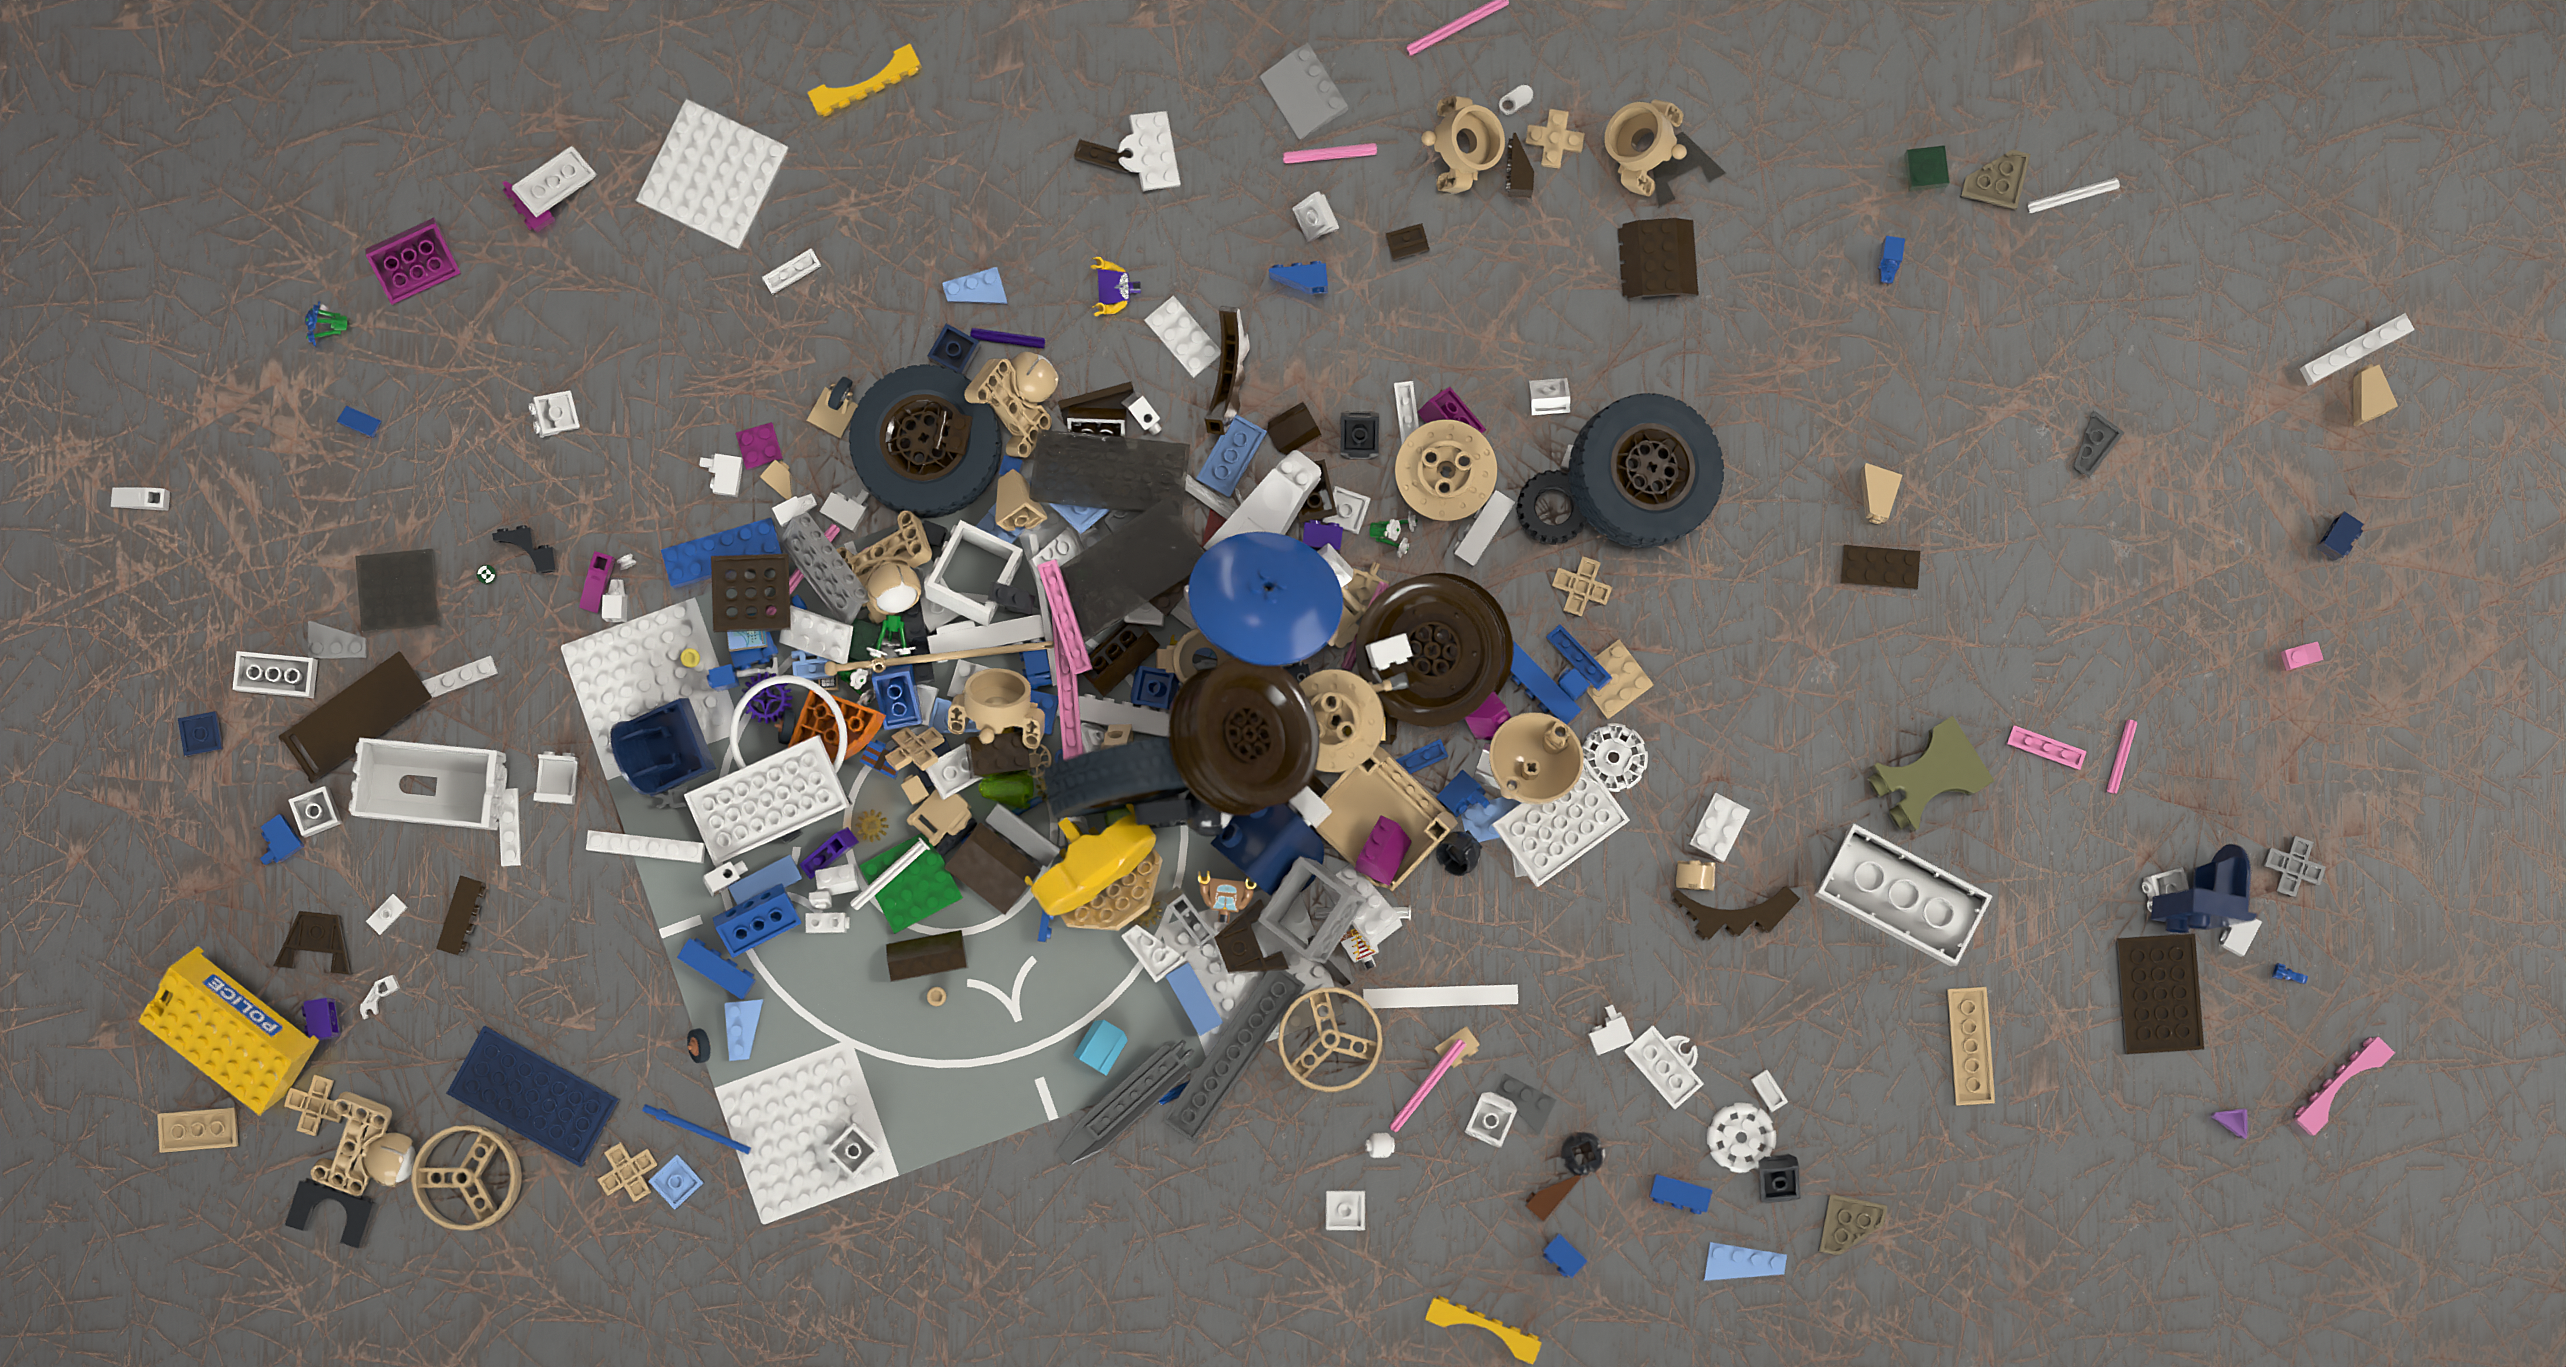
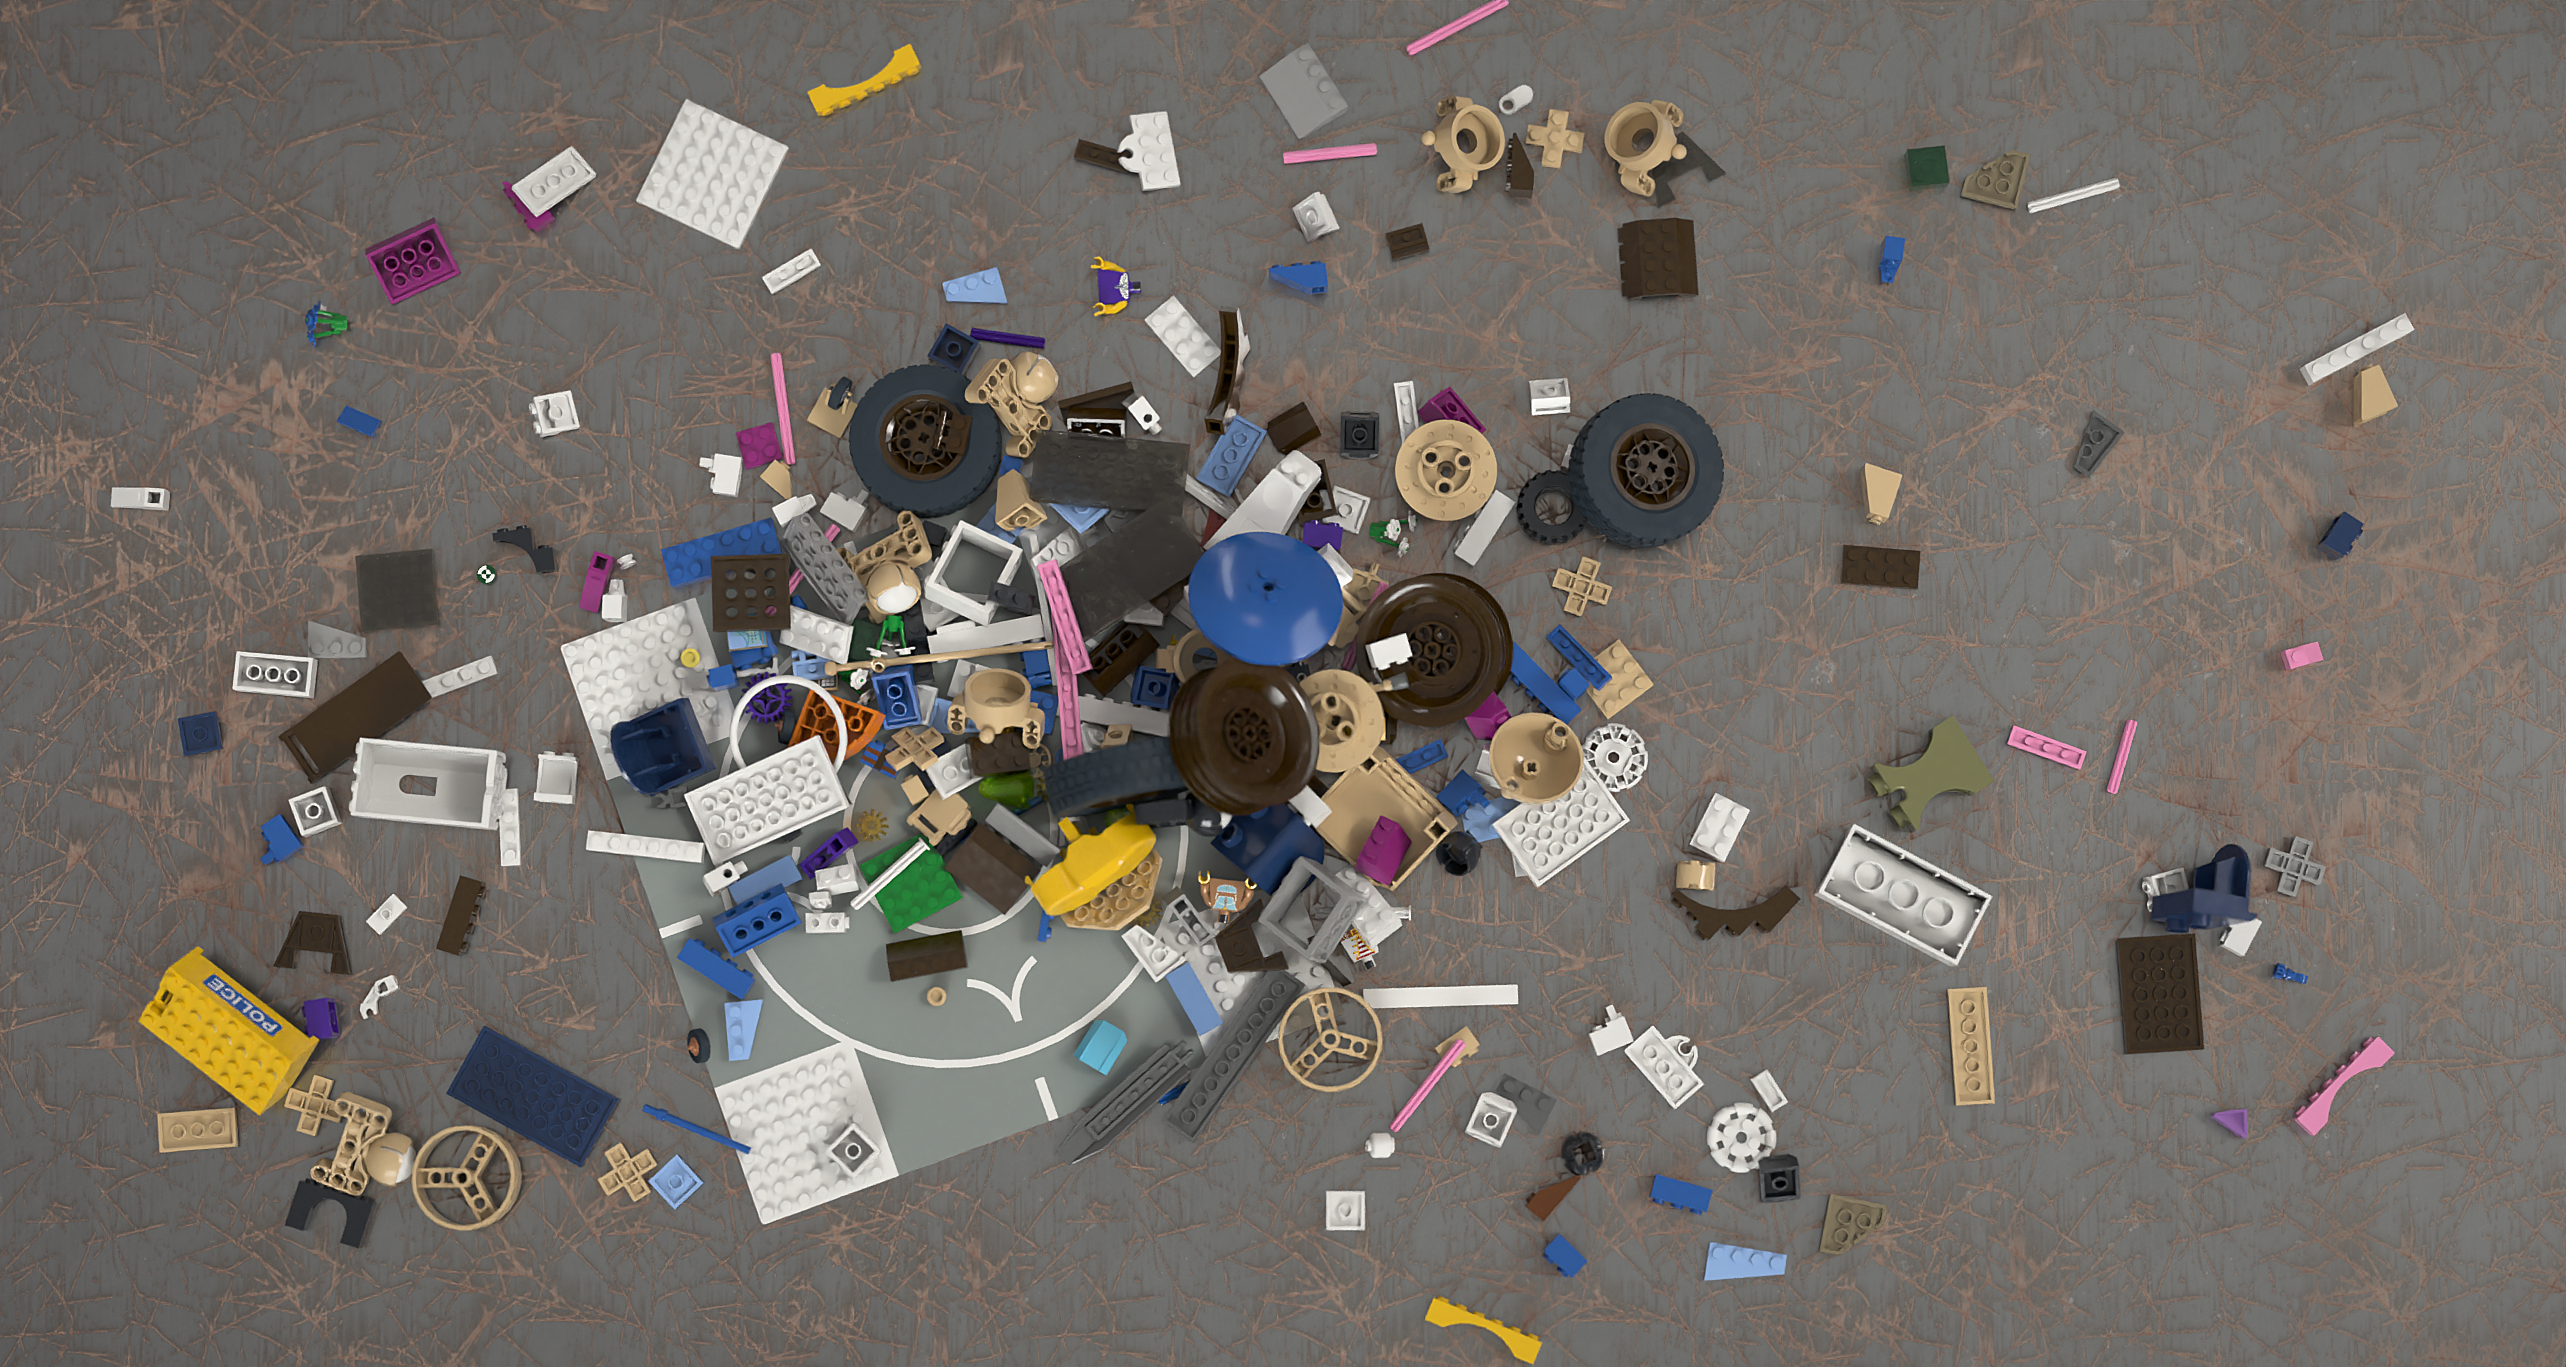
none -> bright pink axle [771,353,795,465]

